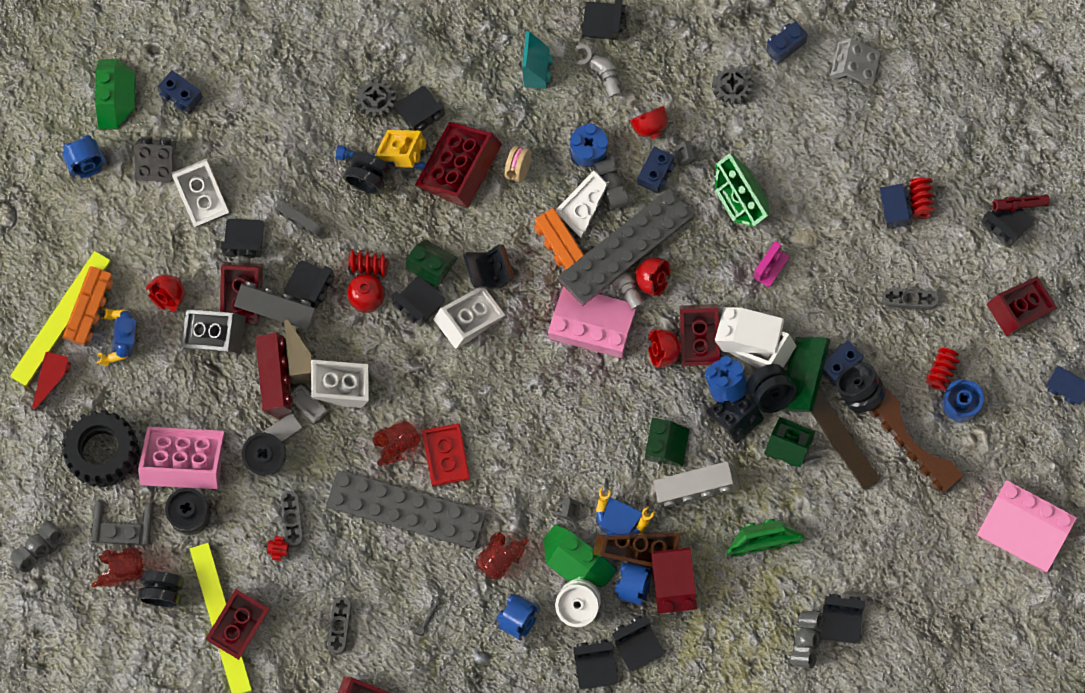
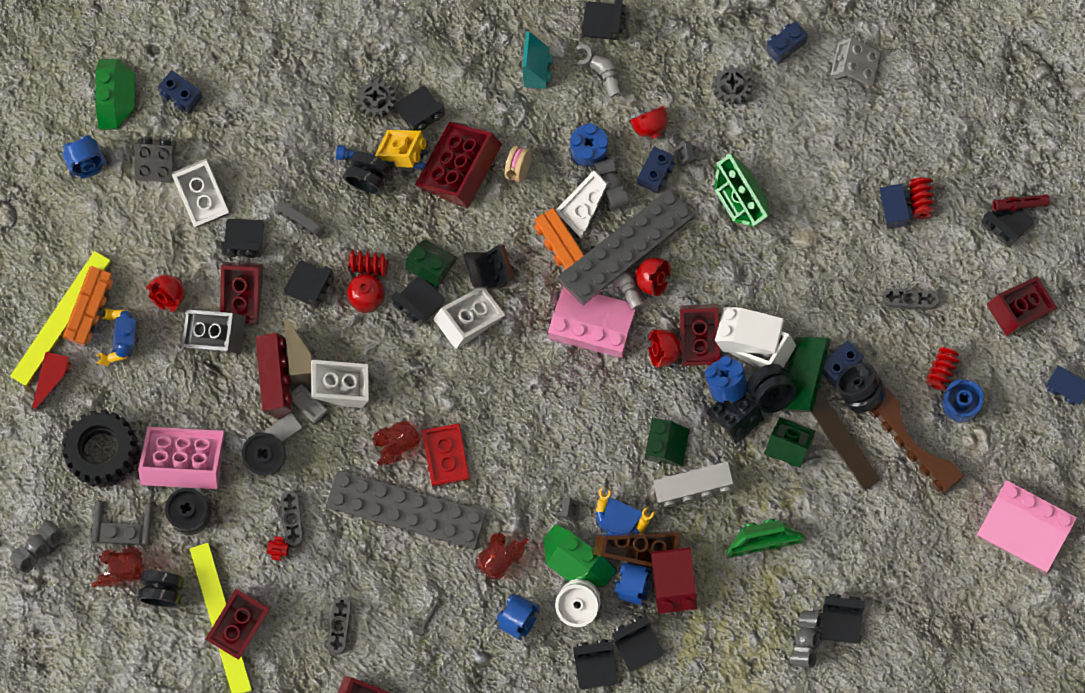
dark grey brick [234,281,315,330] -> none
dark pink bracket [753,241,789,287] -> none

